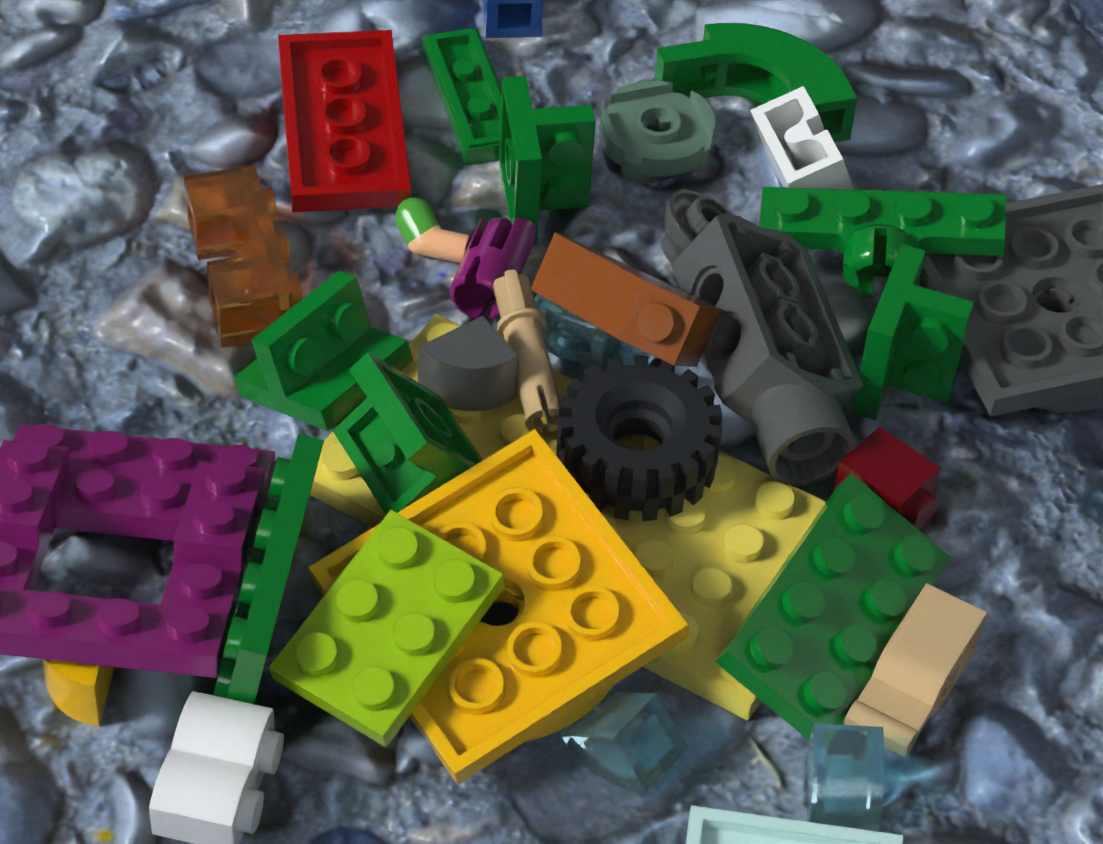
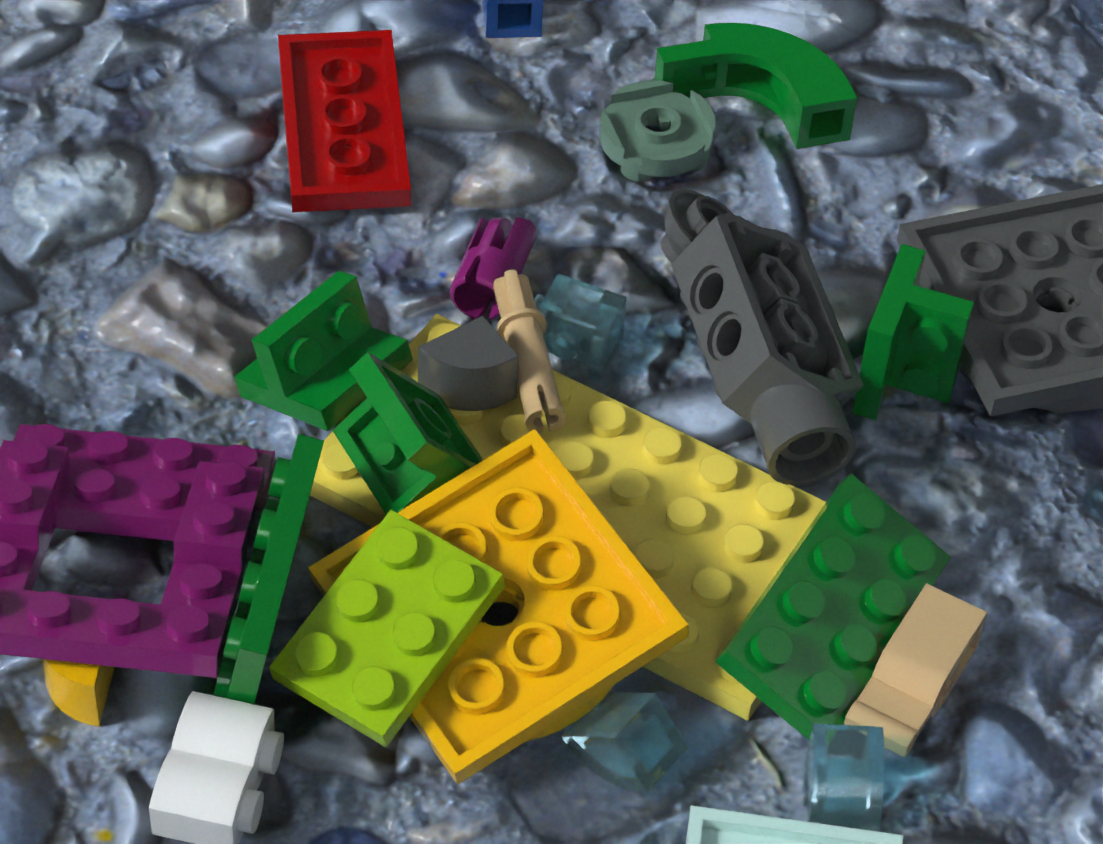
clear orange arch [184,165,303,348] -> none
arm [395,198,471,263] -> none
green tile [422,27,502,165] -> none
green bracket [499,76,596,245] -> none
dark orange slope [530,232,722,367] -> none
black tyre [556,355,723,521] -> none
white brick [750,86,854,190] -> none
green plate [759,187,1006,298] -> none
dark red brick [834,426,941,530] -> none

